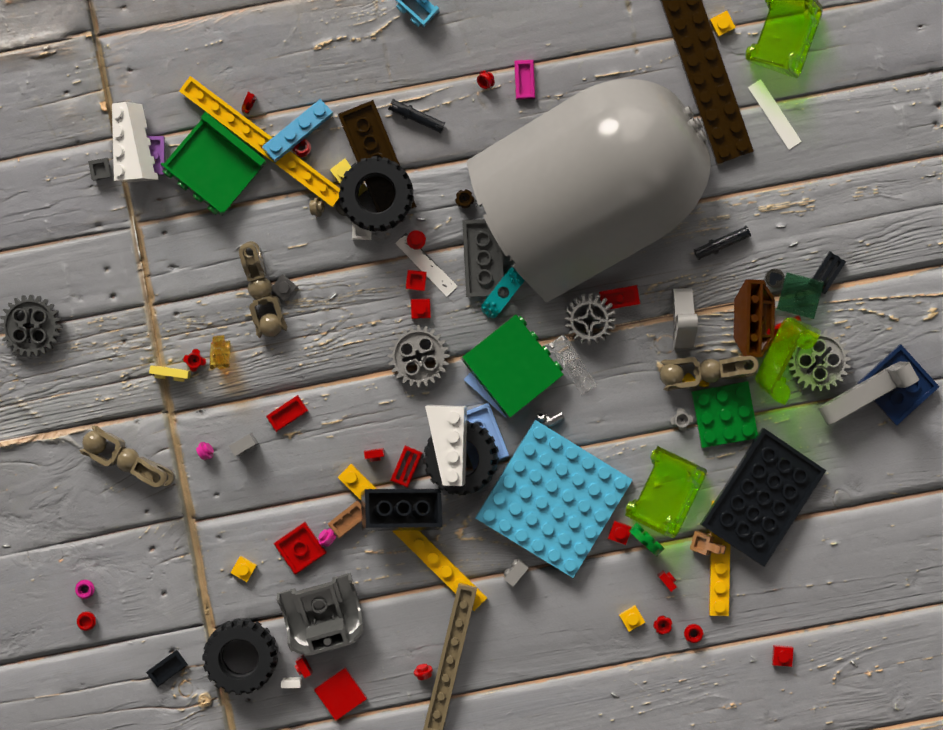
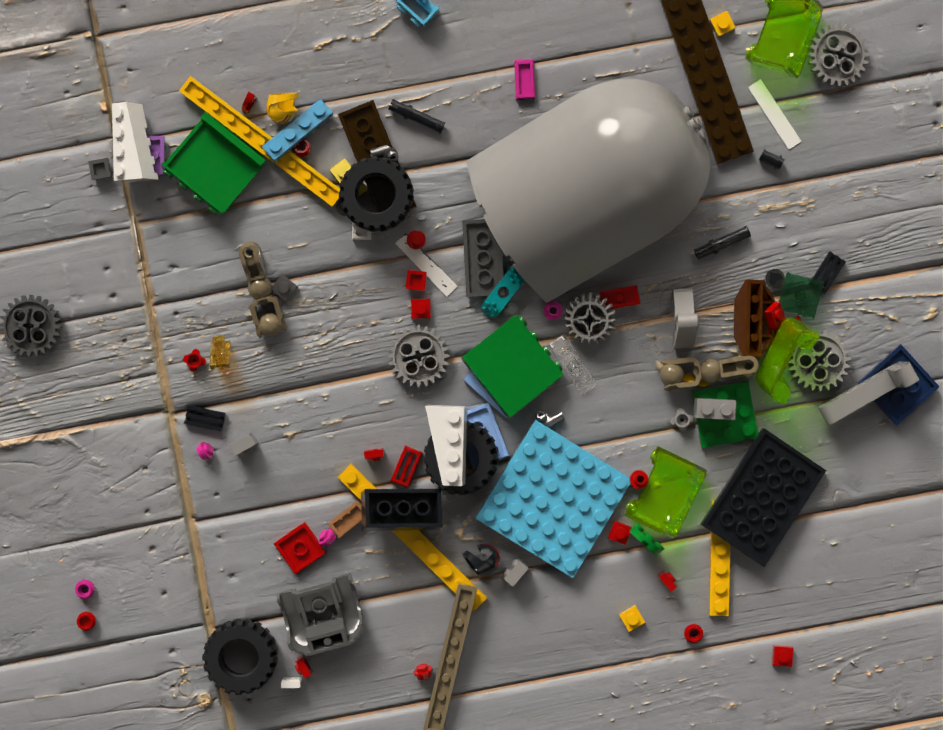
dark tan piece [79,426,174,487] -> none
black tile [146,650,188,687] -> none
light yellow plate [149,365,191,382] -> none
yellow plate [230,556,257,582] -> none
red tile [266,395,309,432] -> none
dark tan plate [309,198,325,217] -> none
red tile [314,667,367,721] -> none
dark brown plate [455,189,474,208] -> none
red plate [477,70,495,89] -> none
red plate [653,616,672,635] -> none
medium nougat plate [690,531,726,555] -> none
none -> black tile [184,405,226,432]
none -> yellow helmet [266,93,299,124]
none -> flat silver arm [370,145,398,162]
none -> black helmet [462,544,500,577]
none -> dark pink plate [543,301,563,320]
none -> red plate [629,470,649,489]
none -> light grey brick [694,398,736,420]
none -> black pin [759,149,785,170]
none -> red plate [764,302,785,329]
none -> light grey gear [807,23,870,87]

